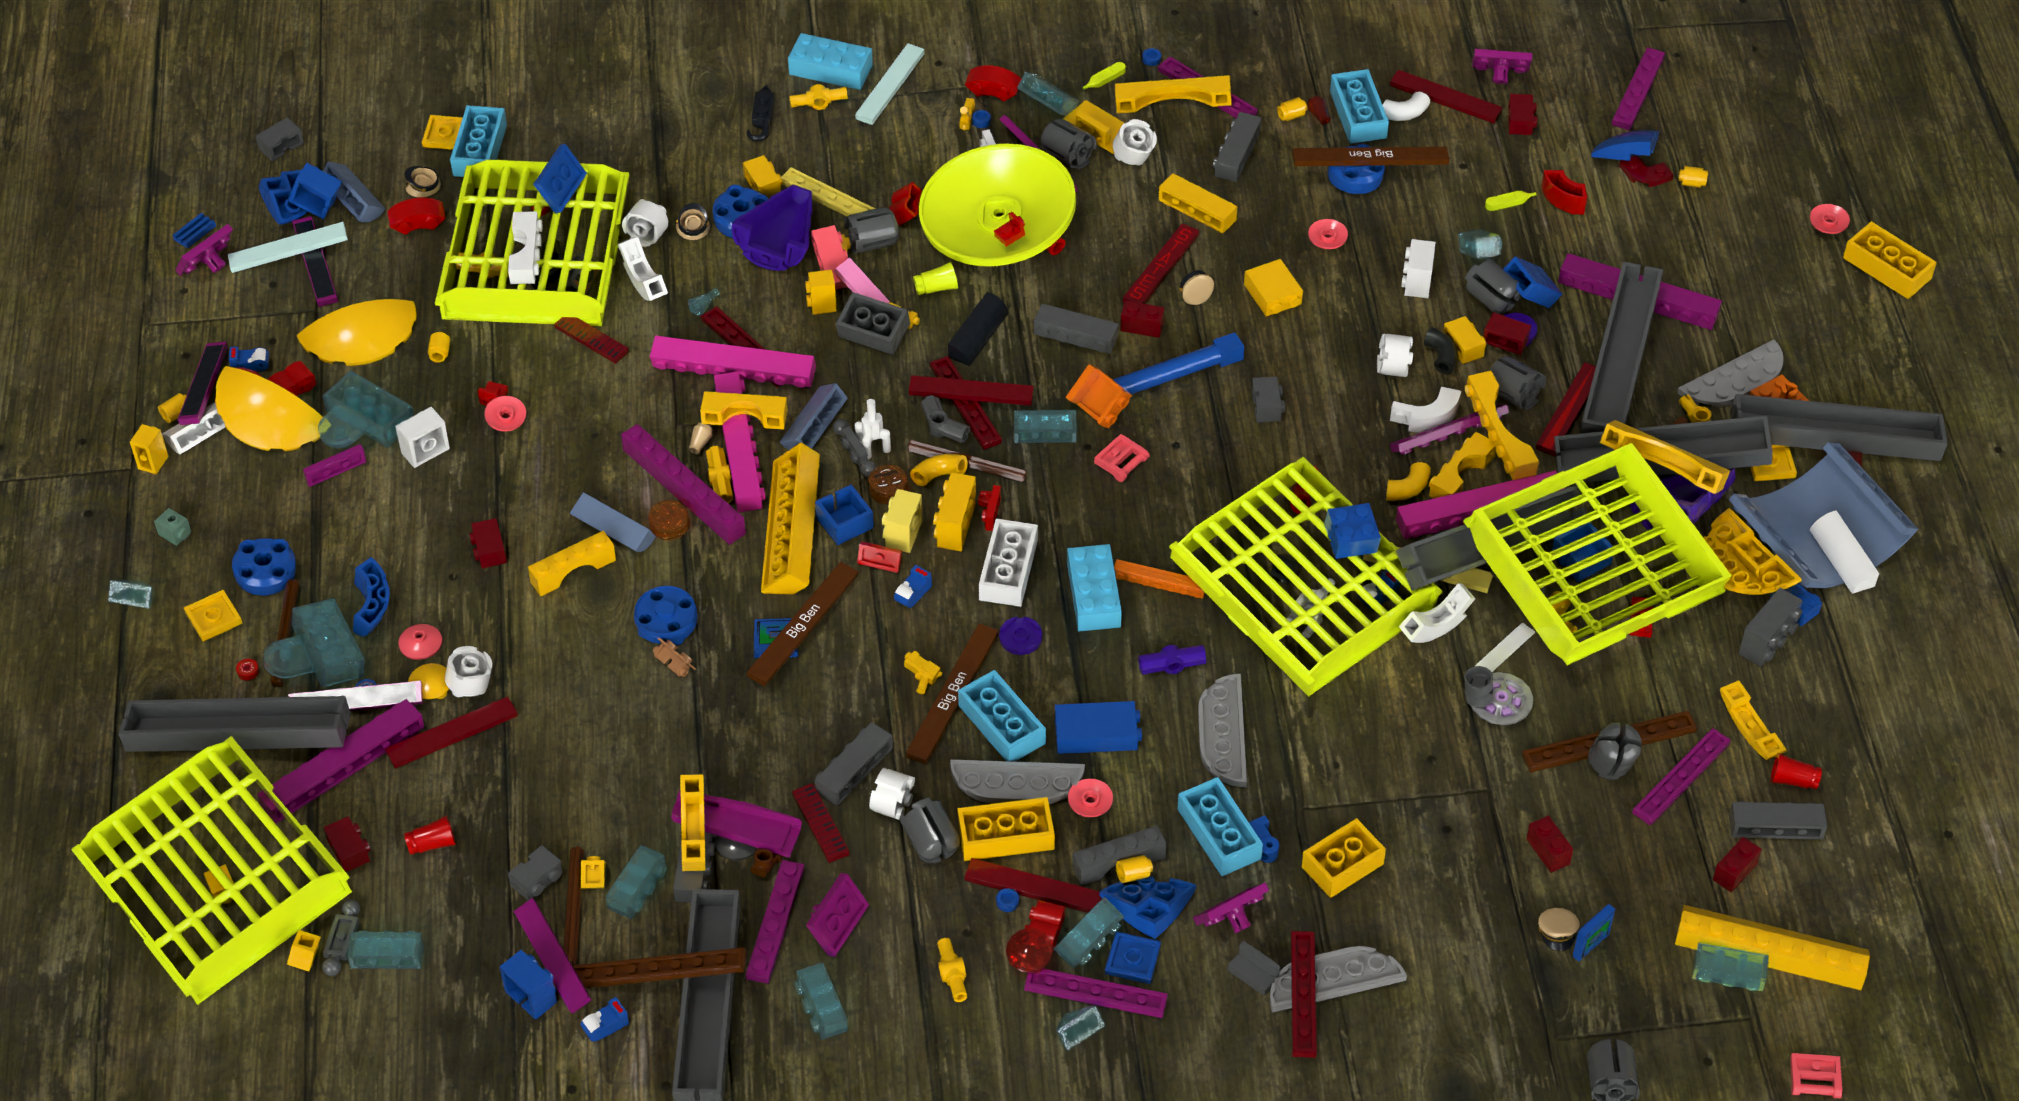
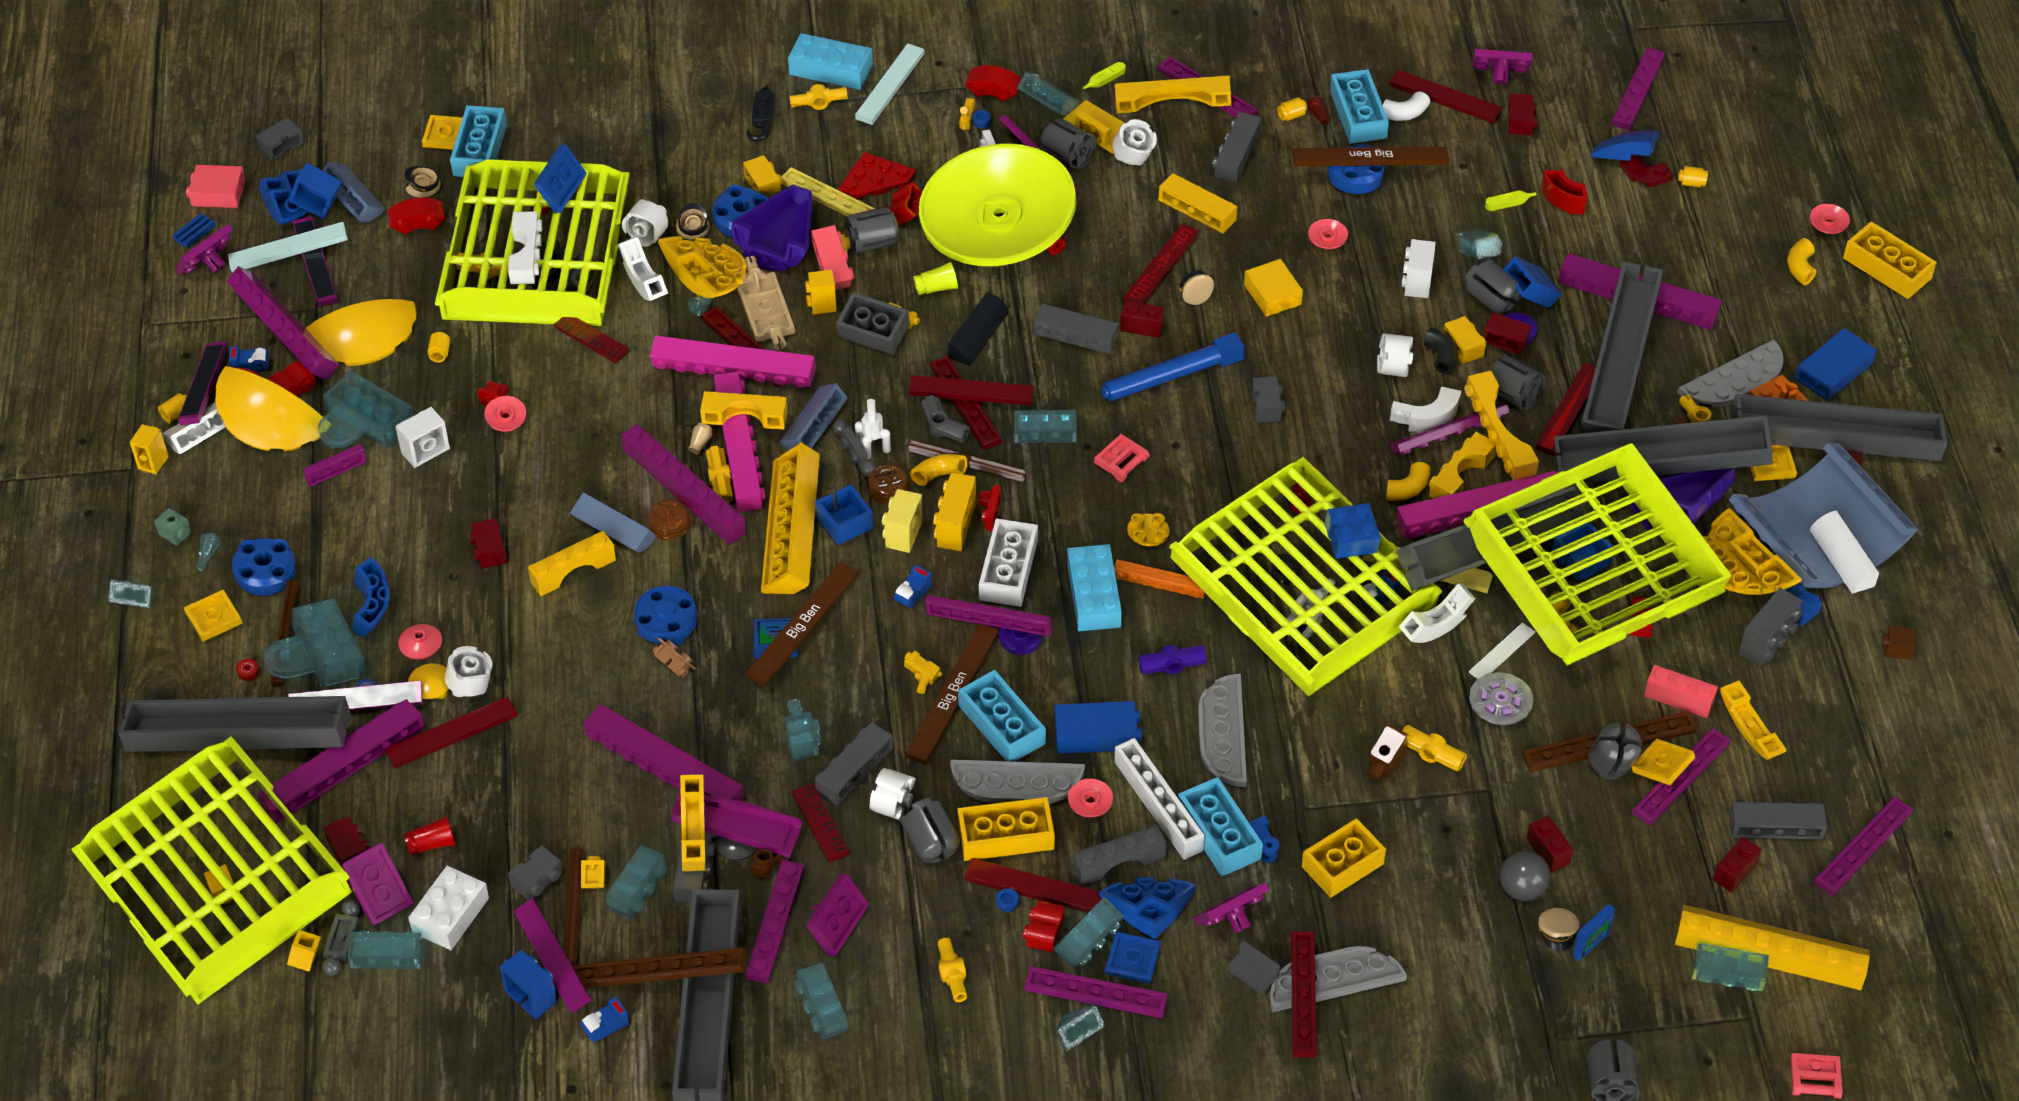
bright pink tile [834,257,890,303] -> none
hinge [857,541,902,573] -> none
red bracket [994,211,1025,247] -> none
clear red dish [1006,928,1053,973] -> none
orange panel [1066,364,1132,429] -> none
yellow brick [1116,855,1153,883] -> none
blue tile [1142,48,1161,66] -> none
dark grey wheel [1464,666,1493,708] -> none
yellow arch [1600,420,1730,494] -> none
red plant [1770,753,1822,790] -> none
none -> coral brick [186,165,246,208]
none -> clear light blue cone [196,533,221,571]
none -> magenta brick [226,266,339,380]
none -> magenta plate [340,842,414,926]
none -> white brick [408,866,489,950]
none -> magenta brick [584,704,744,801]
none -> yellow brick [658,236,747,298]
none -> tan plate [737,256,795,350]
none -> clear light blue brick [784,699,821,762]
none -> red plate [838,152,916,200]
none -> magenta tile [925,595,1053,636]
none -> white brick [1114,738,1204,860]
none -> yellow dish [1127,513,1170,547]
none -> reddish brown torso [1367,724,1408,781]
none -> yellow piece [1402,725,1467,772]
none -> dark grey piece [1500,850,1551,901]
none -> yellow plate [1632,739,1695,785]
none -> coral brick [1644,665,1718,718]
none -> yellow cylinder [1787,238,1817,286]
none -> blue brick [1795,328,1877,401]
none -> magenta tile [1814,796,1913,896]
none -> reddish brown brick [1882,626,1916,660]

